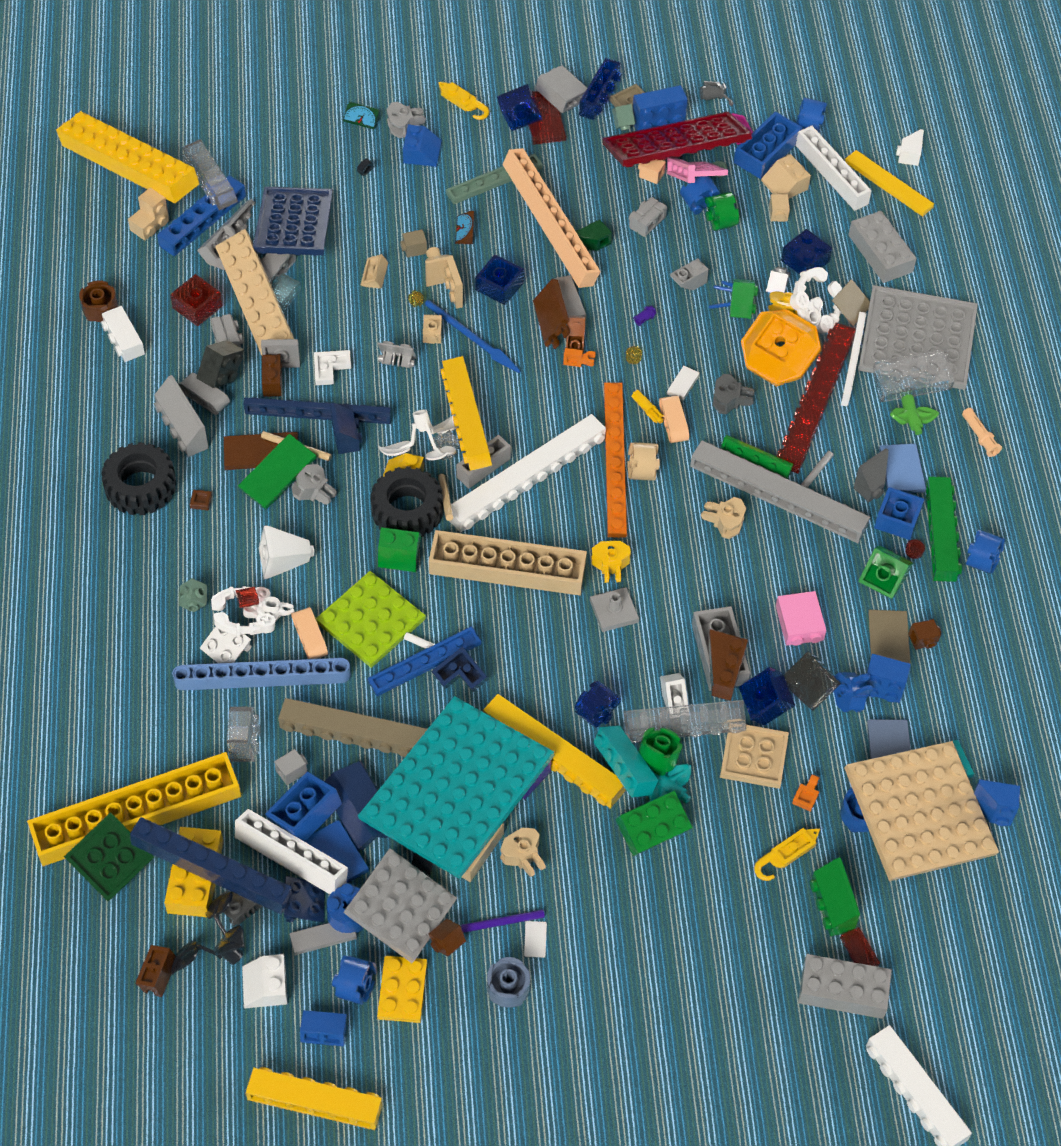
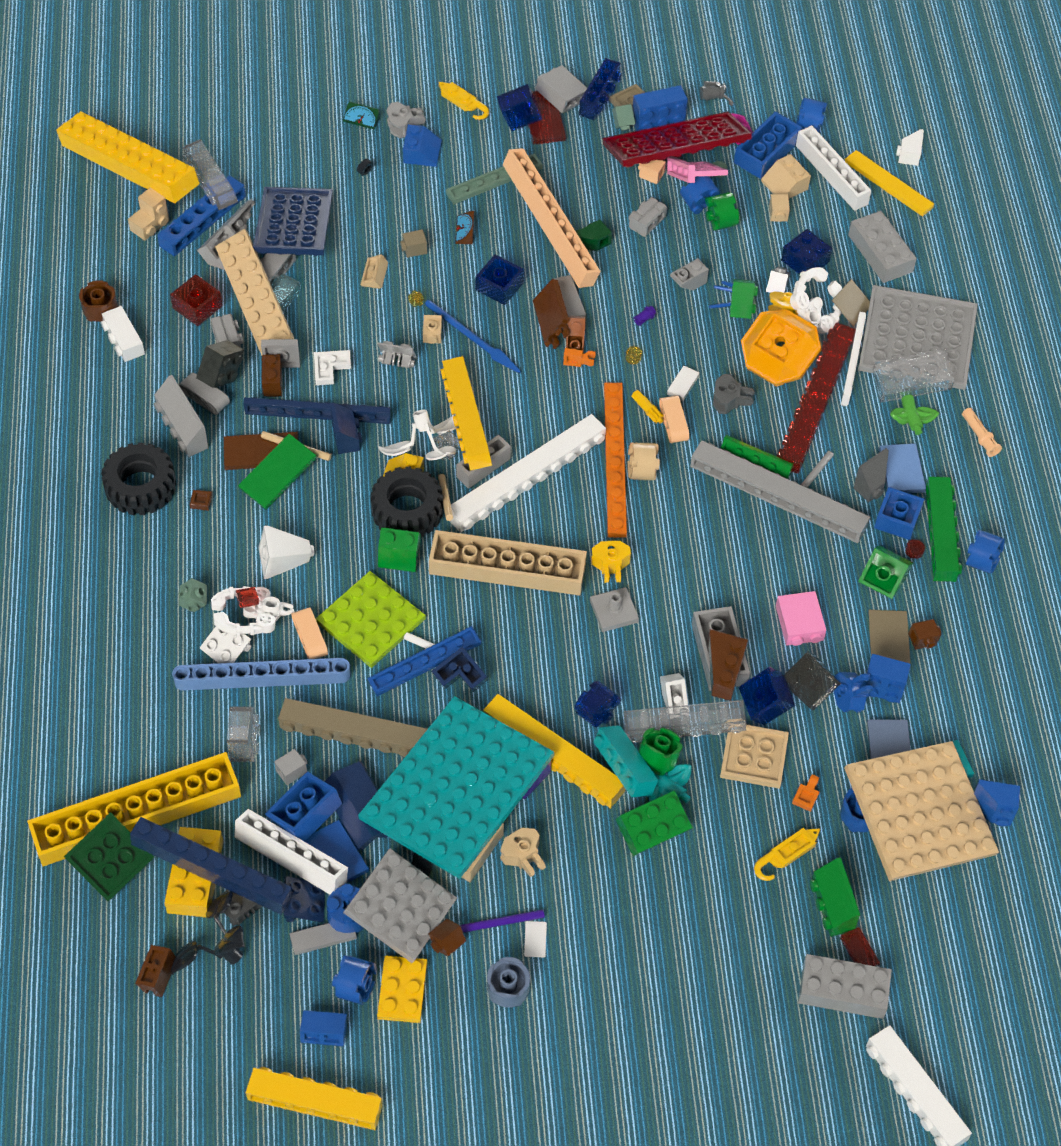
white slope [242,954,287,1008] -> none
light grey hinge [292,464,337,505] -> none
tan plate [425,247,463,309] -> none
tan hinge [701,497,746,539] -> none

